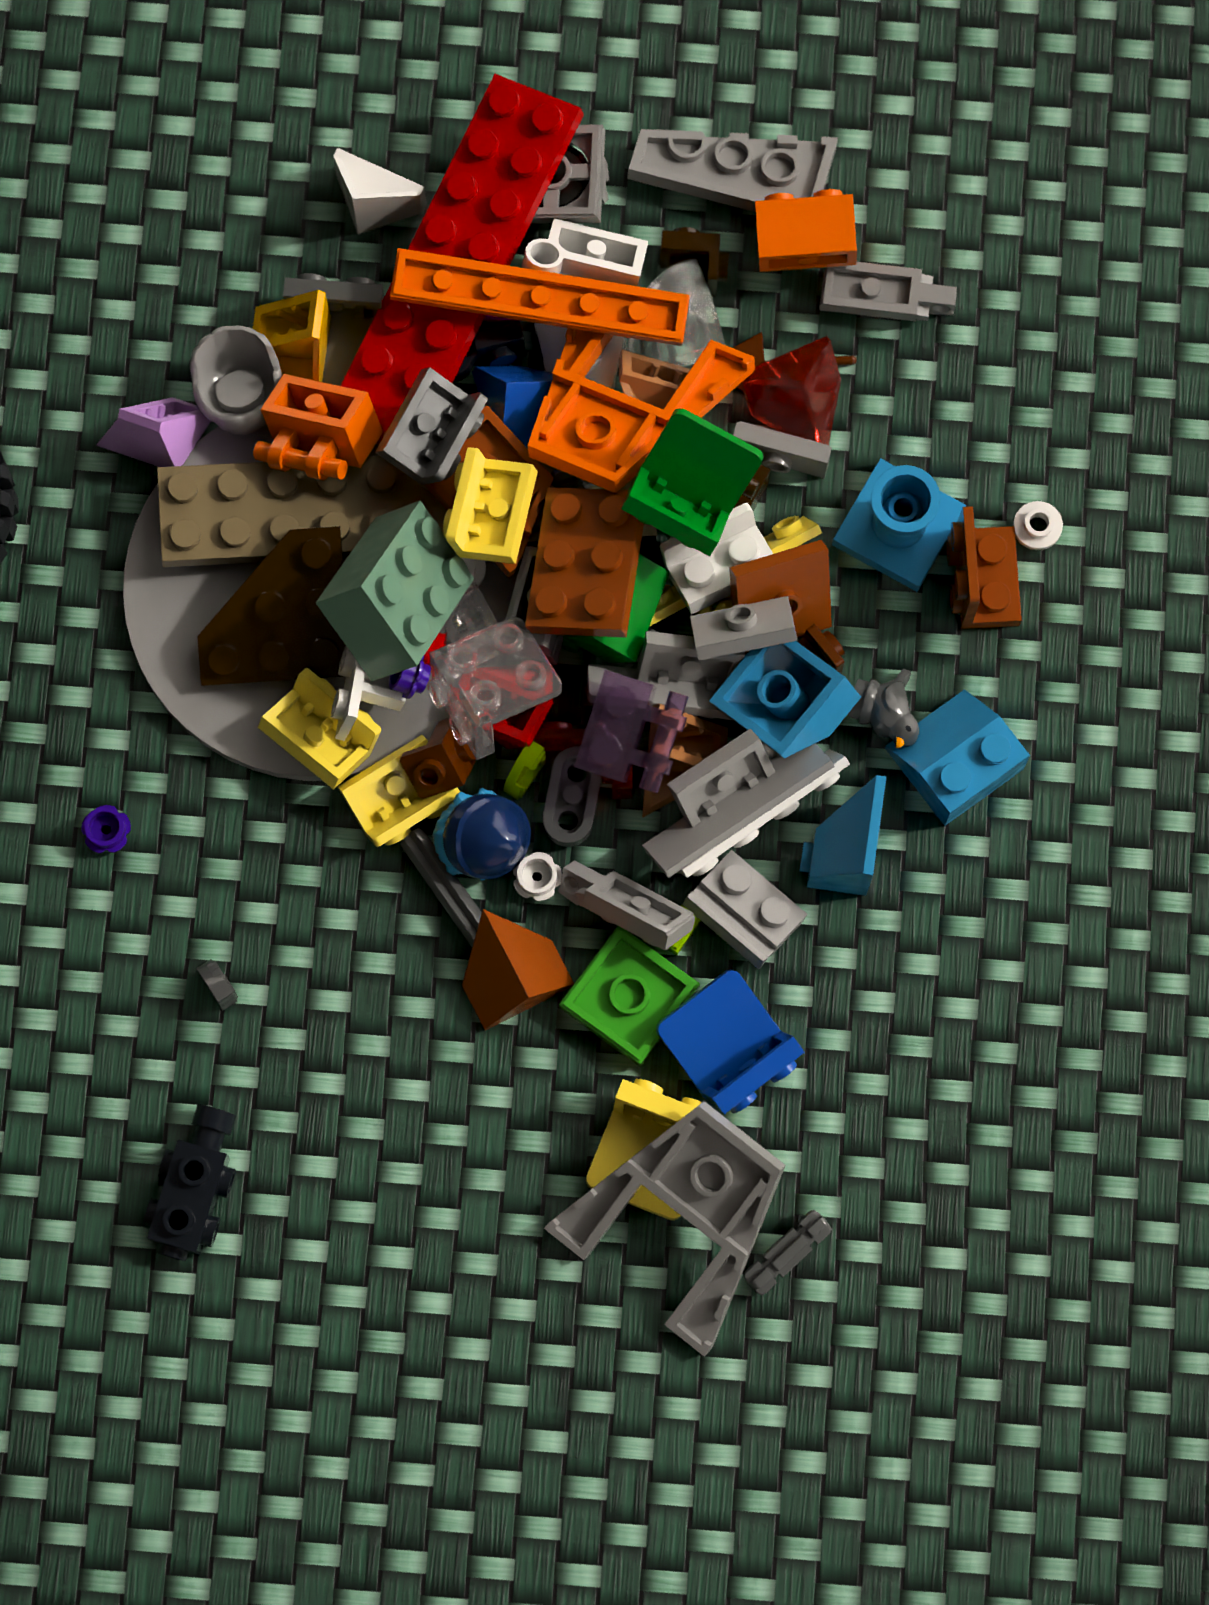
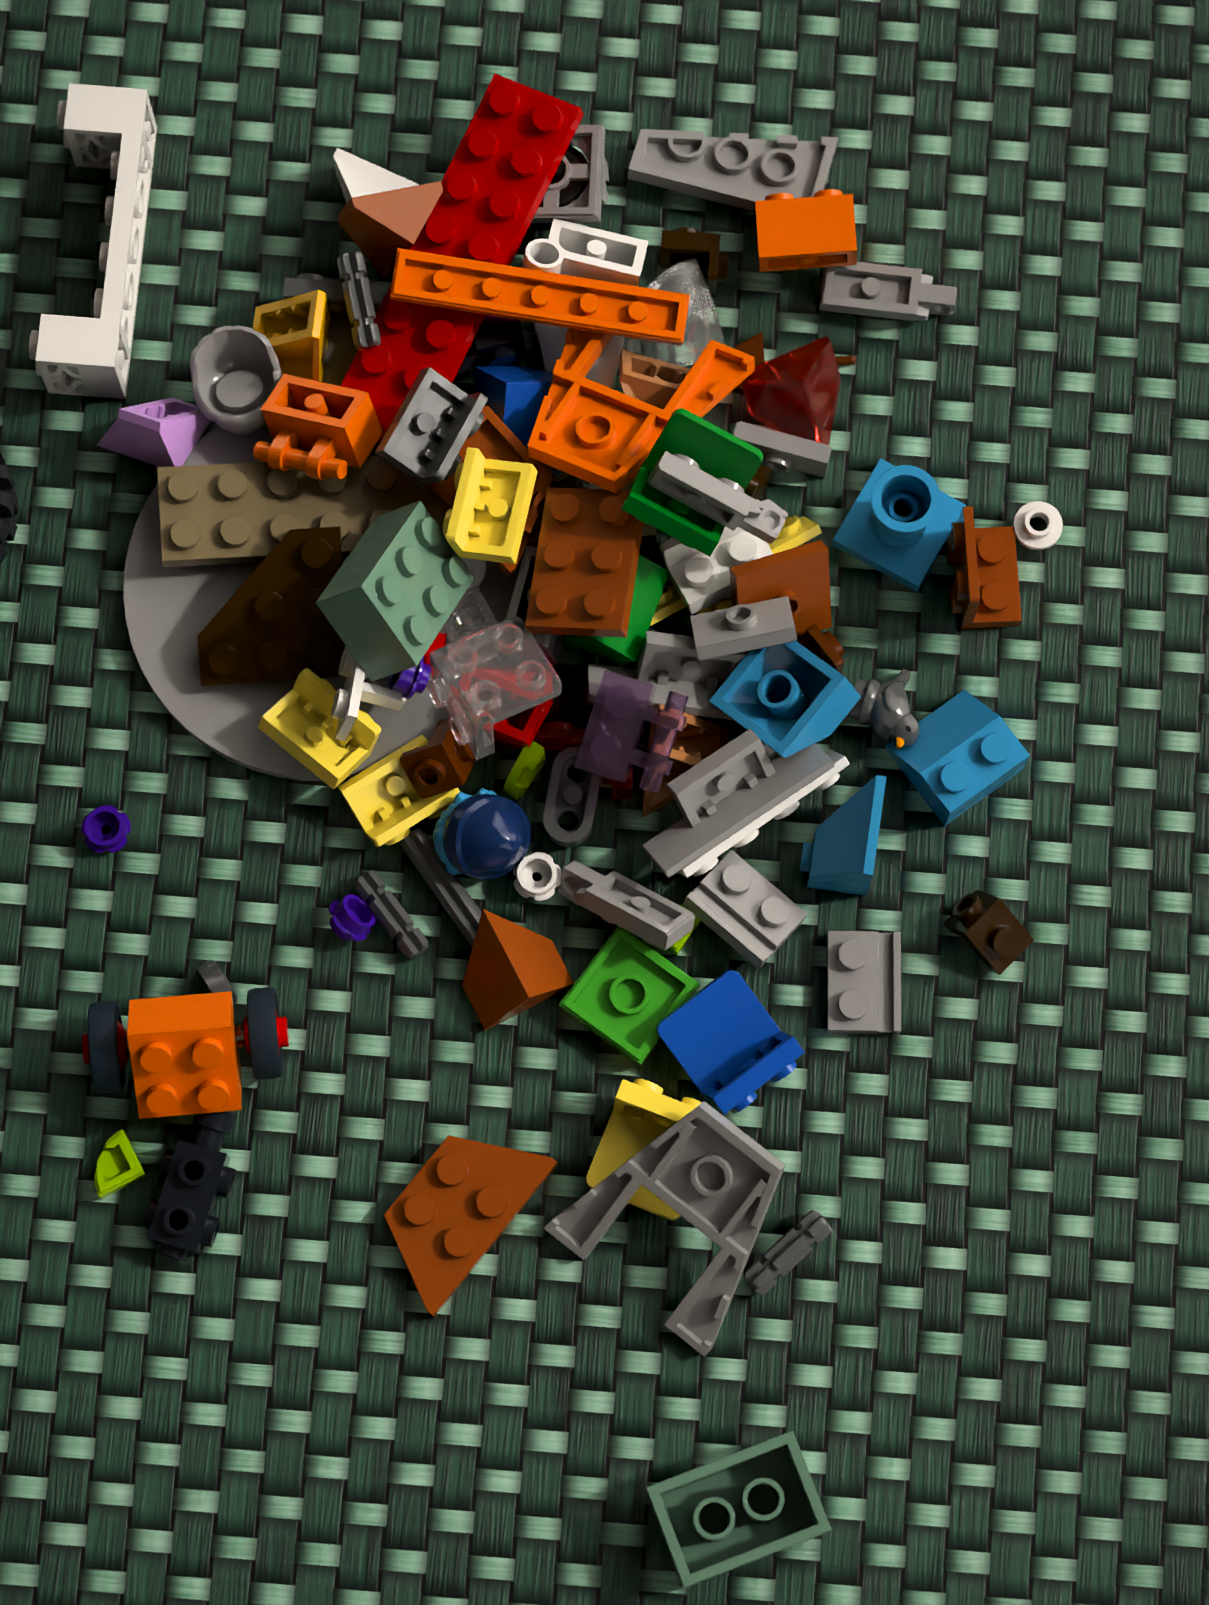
none -> white plate [29,83,157,399]
none -> orange brick [82,987,289,1119]
none -> lime tile [94,1129,147,1199]
none -> dark purple plate [328,894,376,942]
none -> slope [337,181,443,278]
none -> dark grey axle [337,252,381,349]
none -> dark grey axle [353,870,429,960]
none -> dark orange wing [384,1135,558,1318]
none -> sand green brick [645,1431,832,1589]
none -> light grey hinge [646,451,788,544]
none -> light grey plate [827,931,901,1034]
none -> dark brown bracket [944,890,1034,975]

